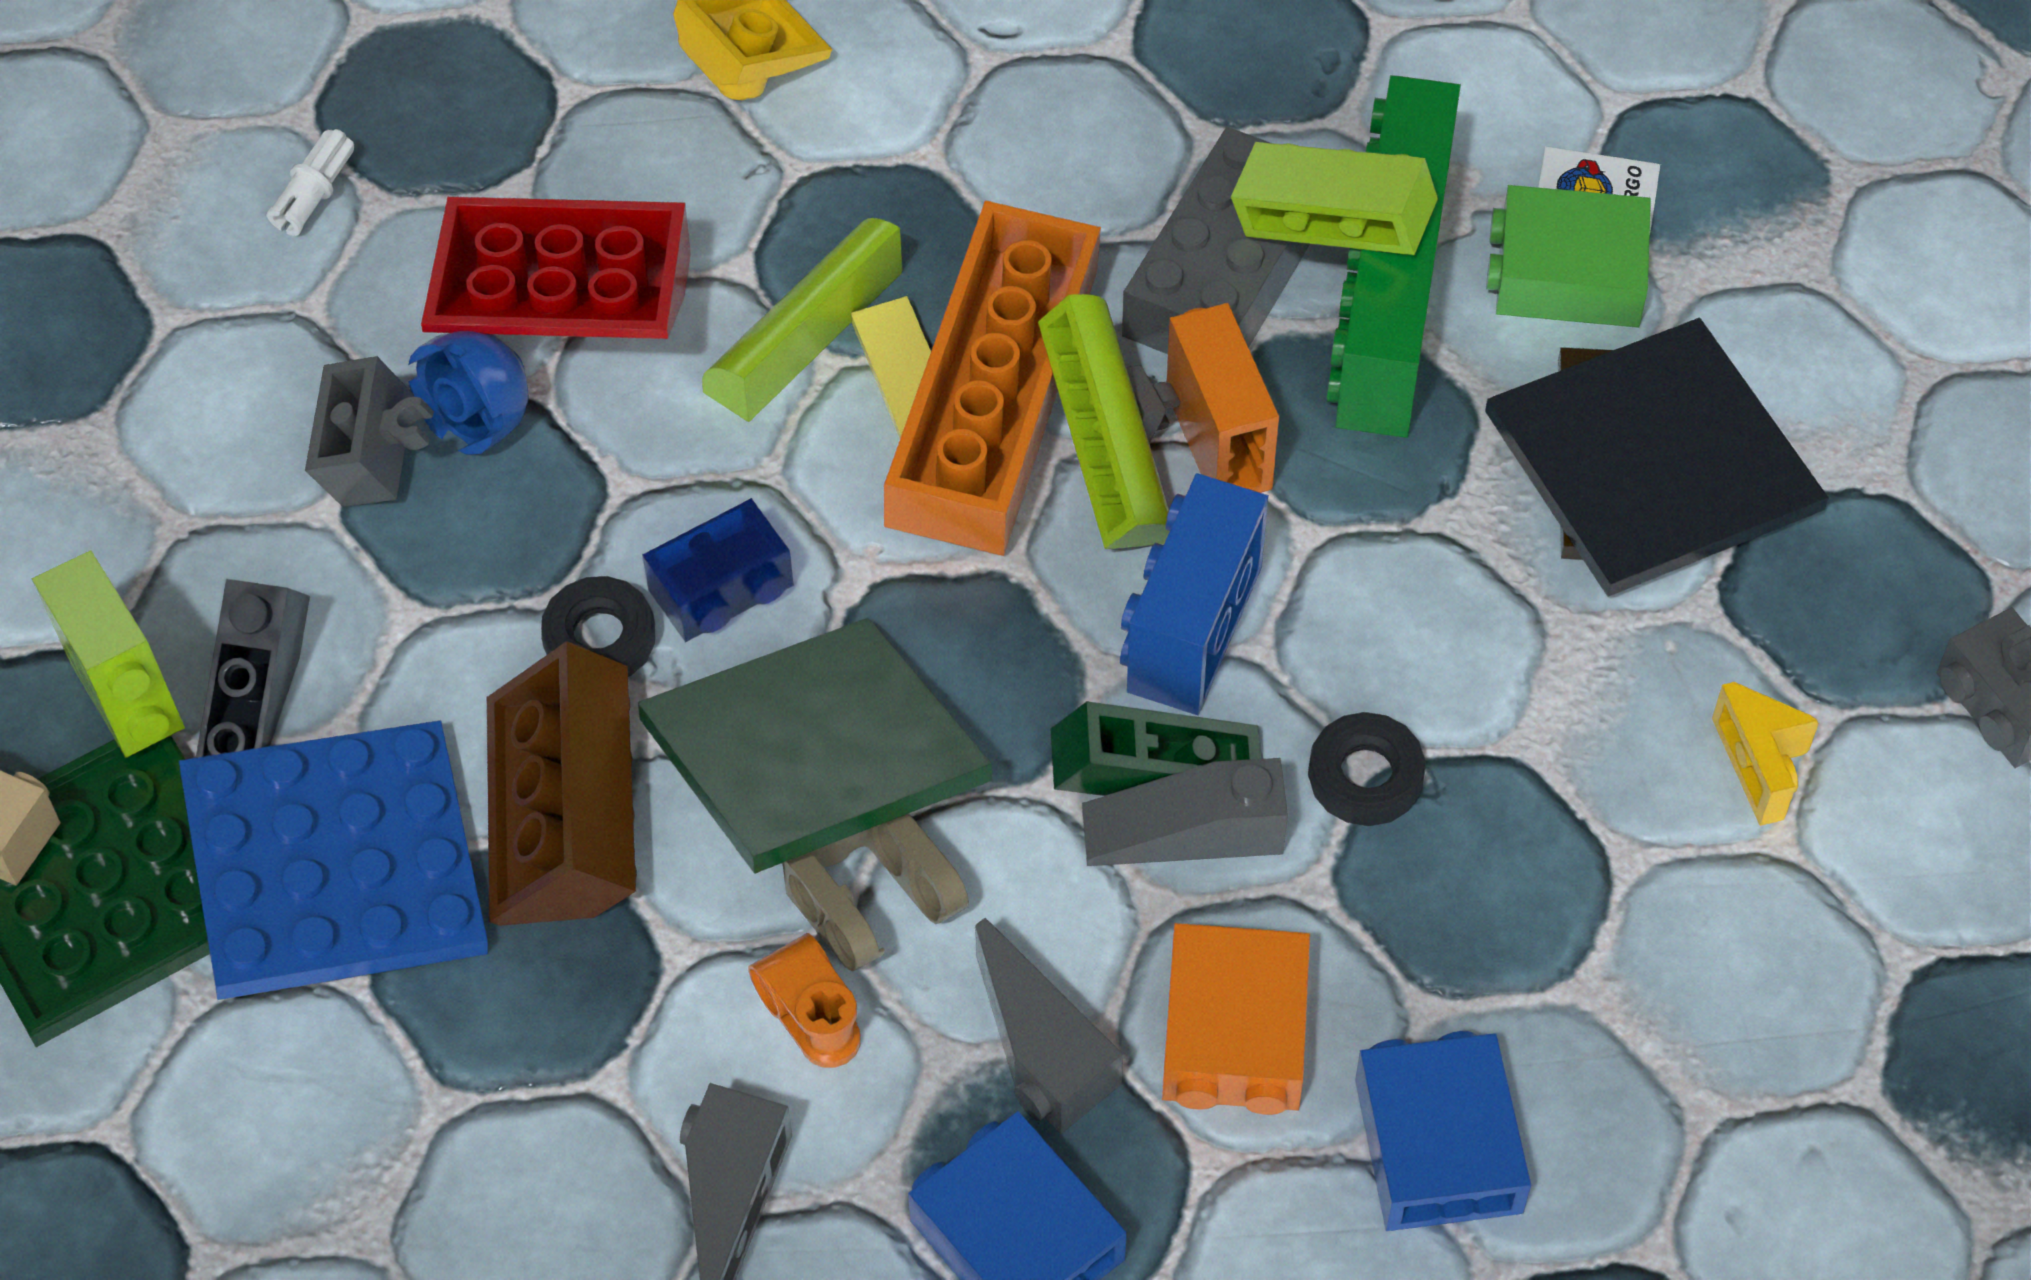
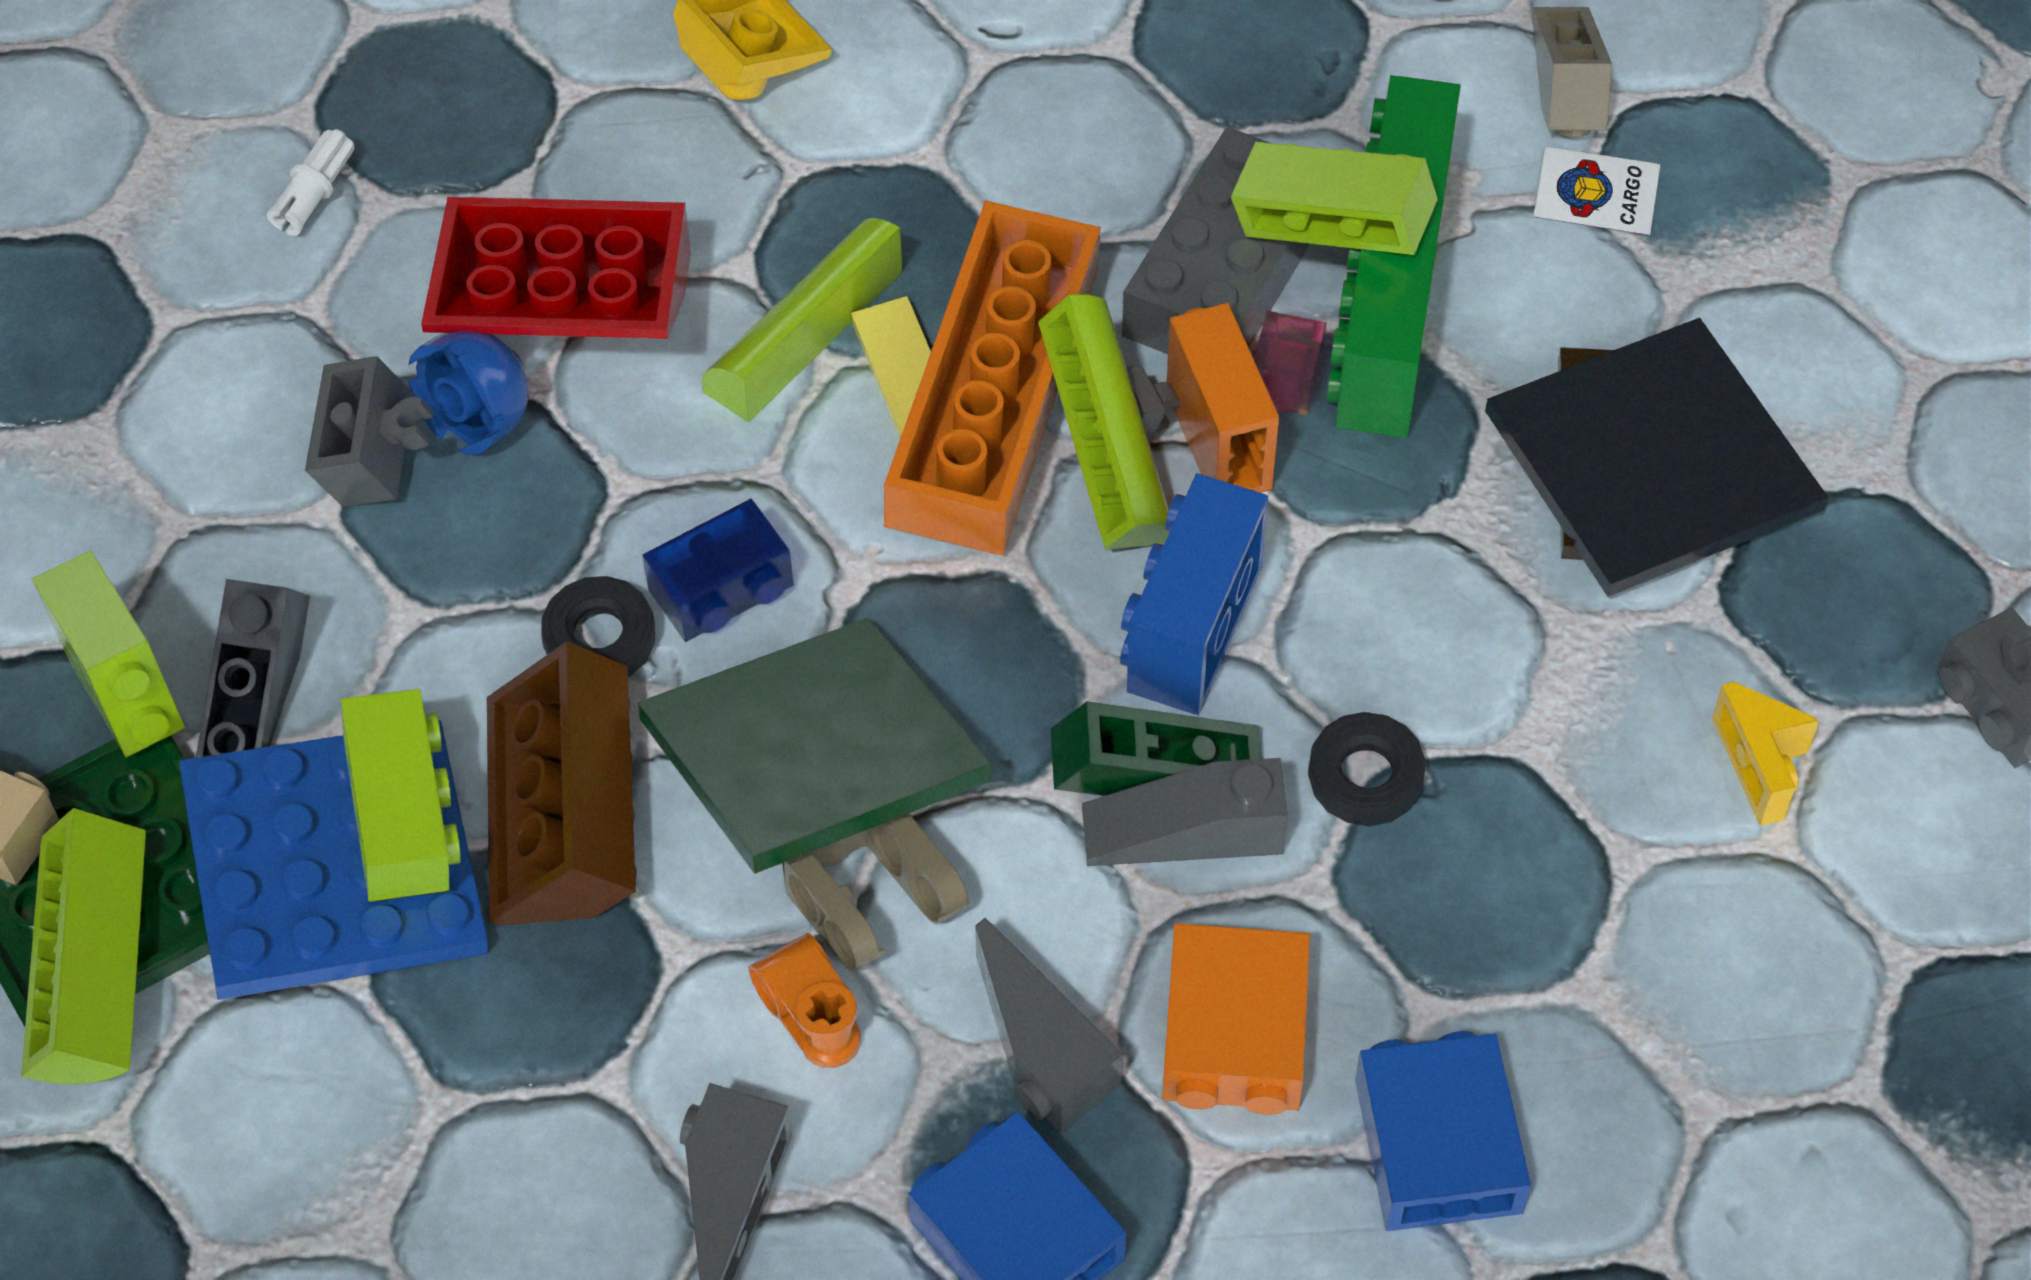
bright green brick [1486,185,1651,328] -> none
none -> lime brick [21,808,146,1084]
none -> lime brick [341,689,461,902]
none -> clear pink brick [1254,311,1327,416]
none -> dark tan slope [1532,7,1612,137]

